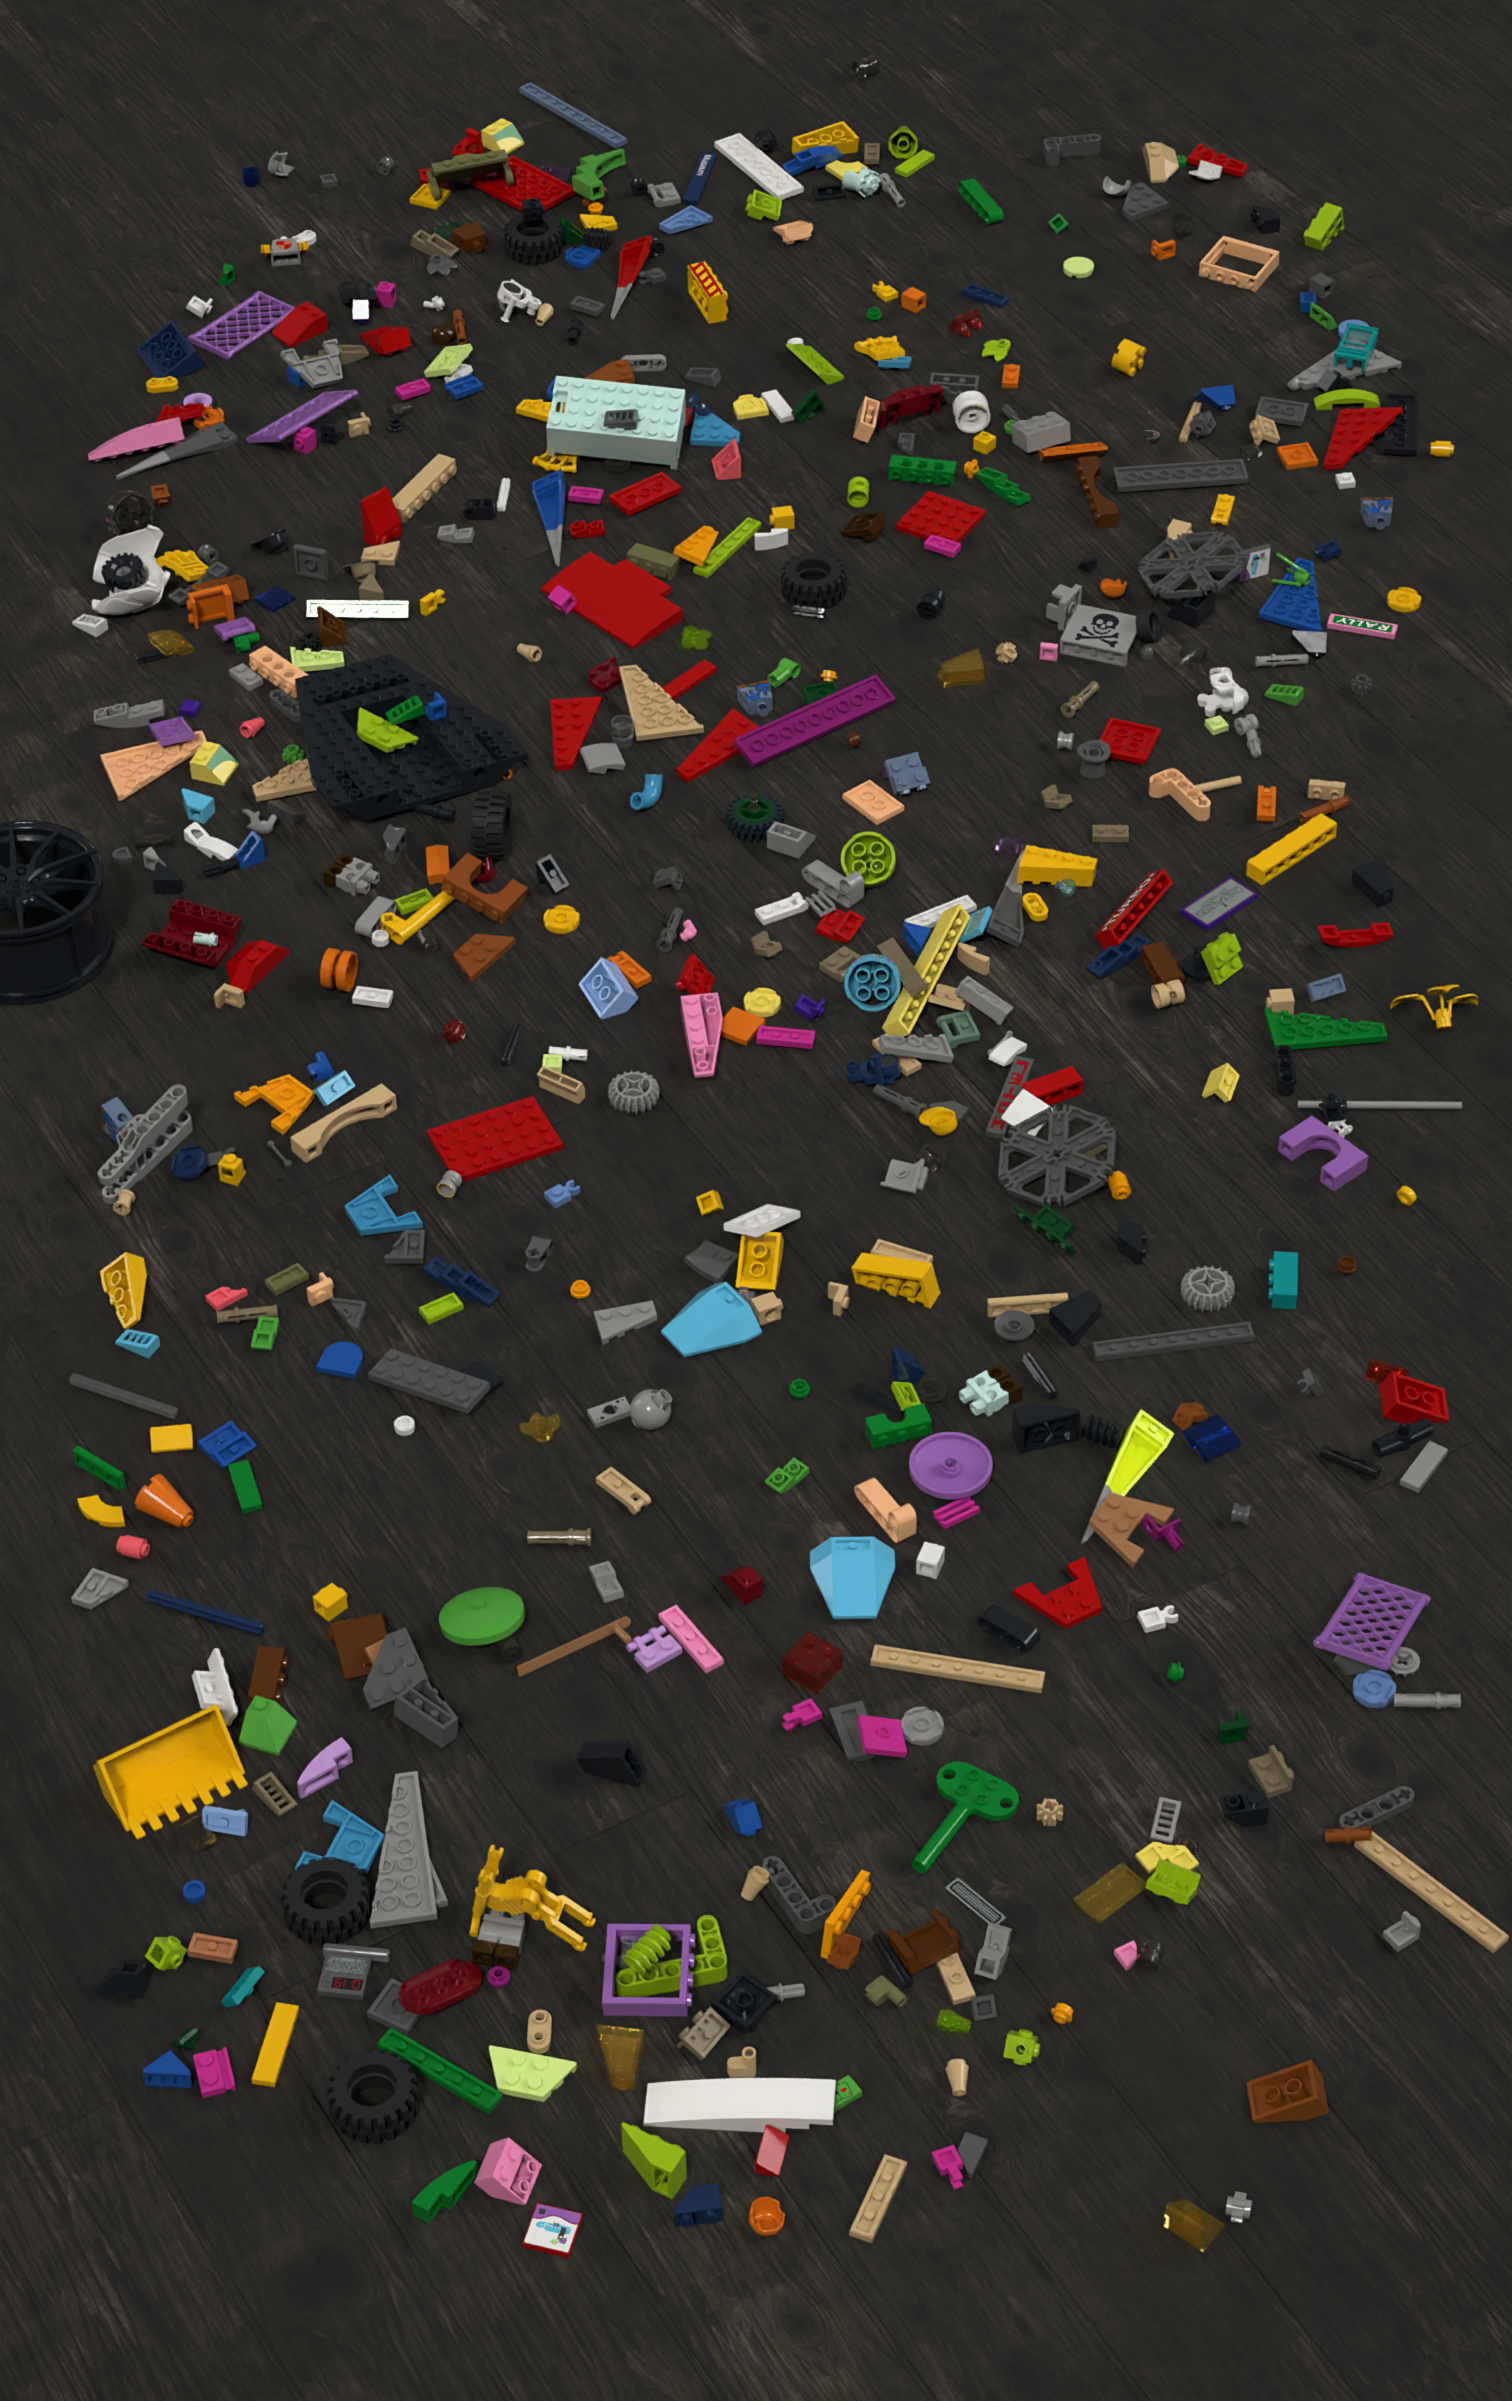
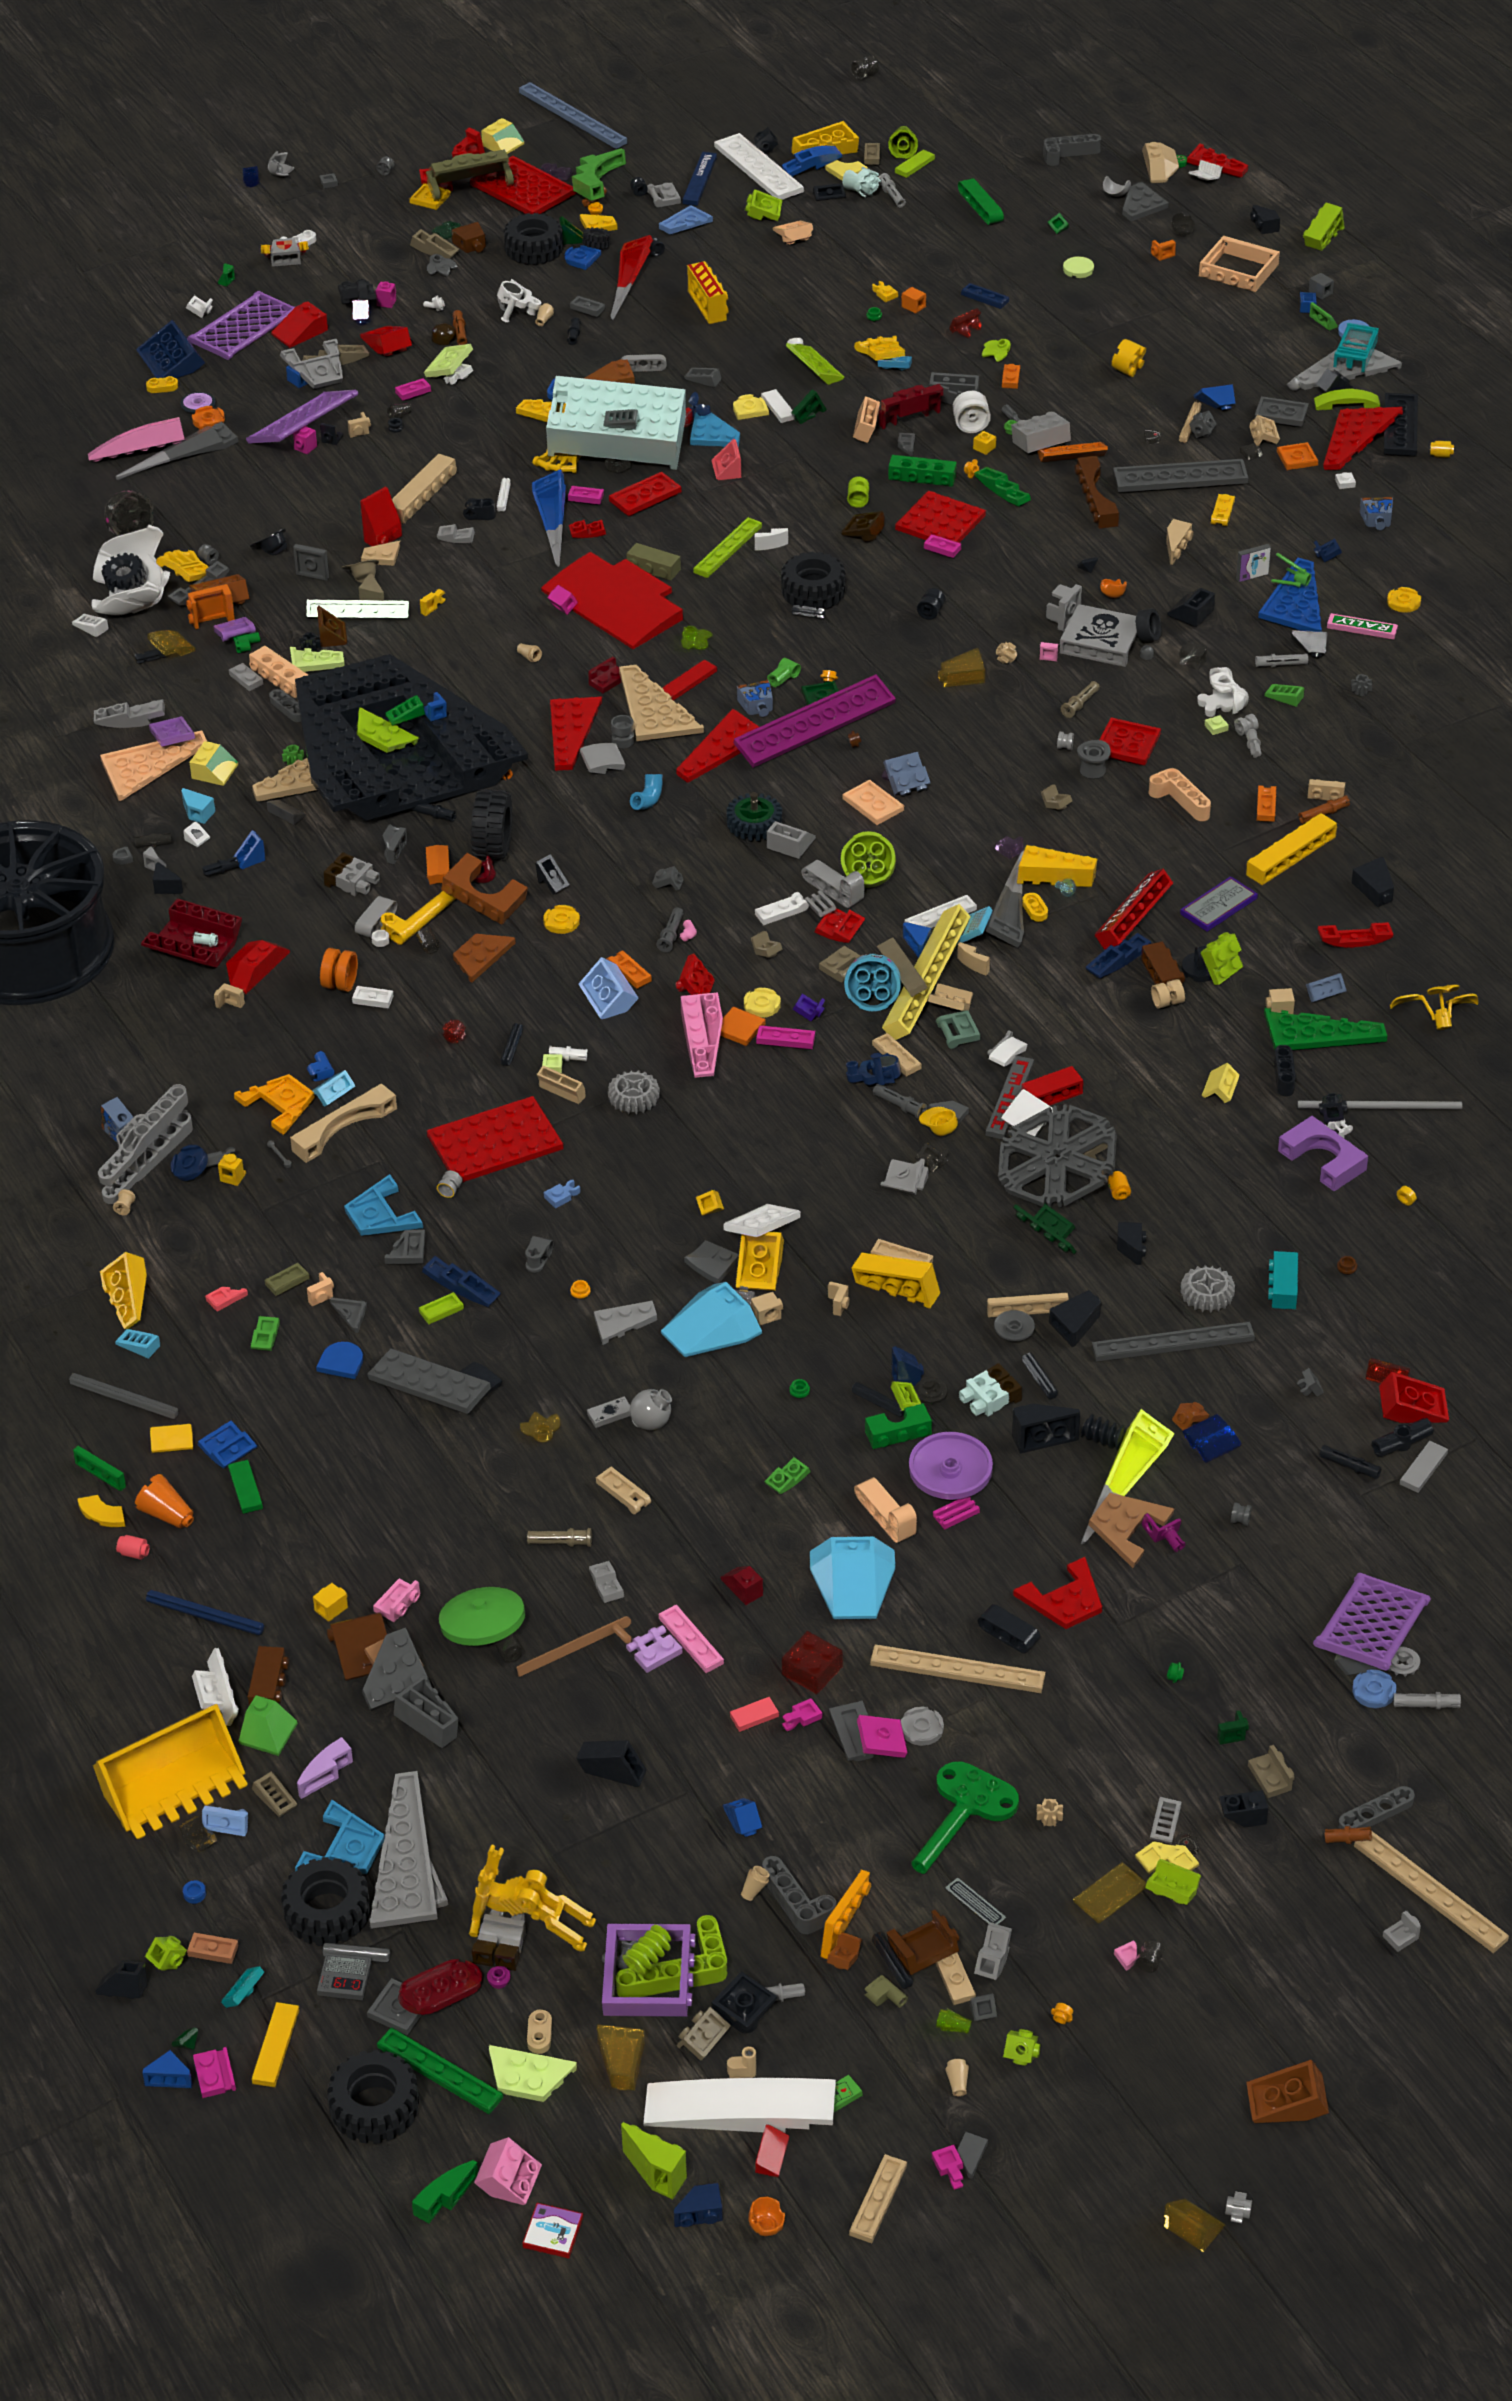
light grey wing [71,1568,129,1610] -> none
dark orange bracket [150,484,171,507] -> none
red wing [156,403,205,423] -> none
dark purple tile [179,699,202,717] -> none
white slope [197,836,238,861] -> none
dark tan pin [216,1304,278,1324] -> none
coral cone [240,717,265,738] -> none
light grey piece [242,809,277,835] -> none
clear blue piece [254,585,295,613] -> none
lime tile [394,888,434,915] -> none
white tile [394,1416,415,1436] -> none
blue plate [444,373,484,400] -> none
black brick [522,198,545,222] -> none
dark grey plate [638,268,667,285] -> none
light orange wing [673,525,719,567] -> none
yellow brick [769,506,795,529] -> none
light grey wing [878,1034,954,1063] -> none
white brick [916,1542,945,1579] -> none
light grey container [954,976,1014,1025] -> none
dark tan plate [1092,824,1129,842] -> none
white plate [1137,1605,1178,1633] -> none
dark grey plate [1138,531,1247,599] -> none
tan piece [1194,776,1242,793] -> none
none -> bright pink bracket [373,1578,420,1622]
none -> coral tile [730,1697,779,1732]

